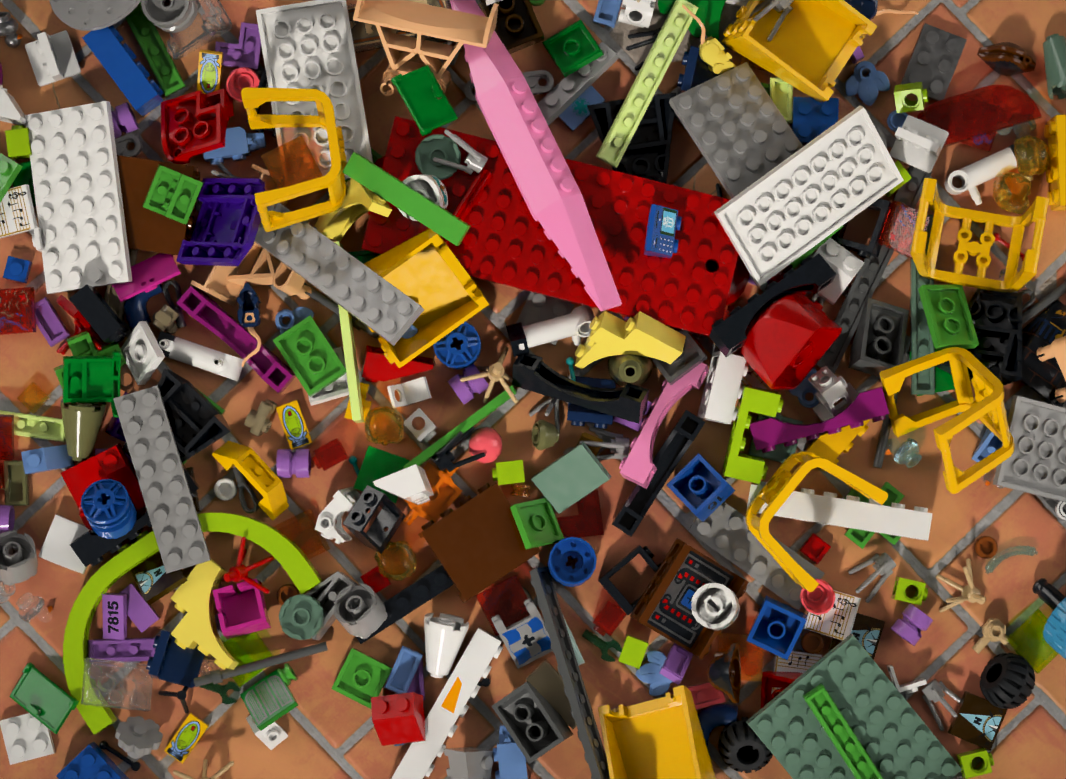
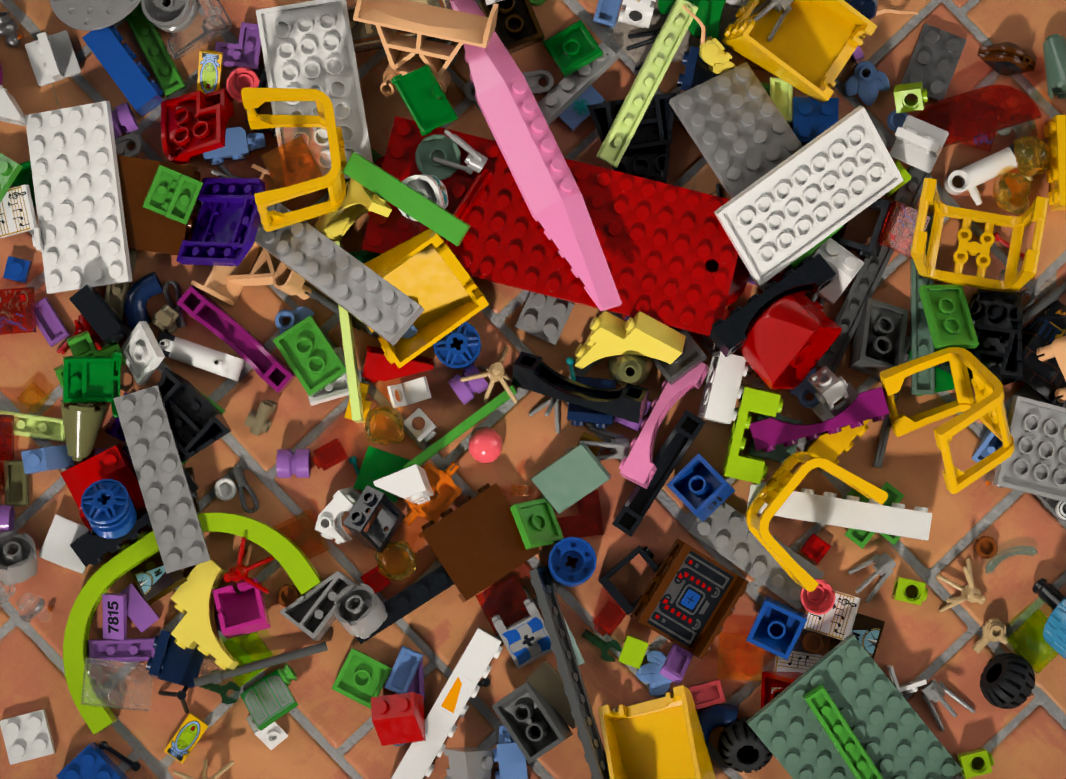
lime brick [5,125,32,160] -> none
green door [10,662,79,734] -> none
red tile [56,295,91,328] -> none
dark pink door [112,253,181,302] -> none
light grey plant [115,716,163,758] -> none
yellow slope [212,441,289,521] -> none
dark blue animal [237,282,261,367] -> none
tile [276,400,313,450] -> none
sand green tile [279,594,325,640] -> none
white cone [424,613,469,678] -> none
black plant [432,426,486,472] -> none
lime brick [492,460,525,485] -> none
white piece [506,305,595,357] -> none
olive cone [532,420,559,450] -> none
blue slope [644,204,682,258] -> none
white brick [691,583,740,630] -> none
hat [707,643,741,704] -> none
clear light blue animal [886,438,922,468] -> none
medium lavender wheel [890,603,933,646] -> none
dark brown tile [948,691,1008,751] -> none

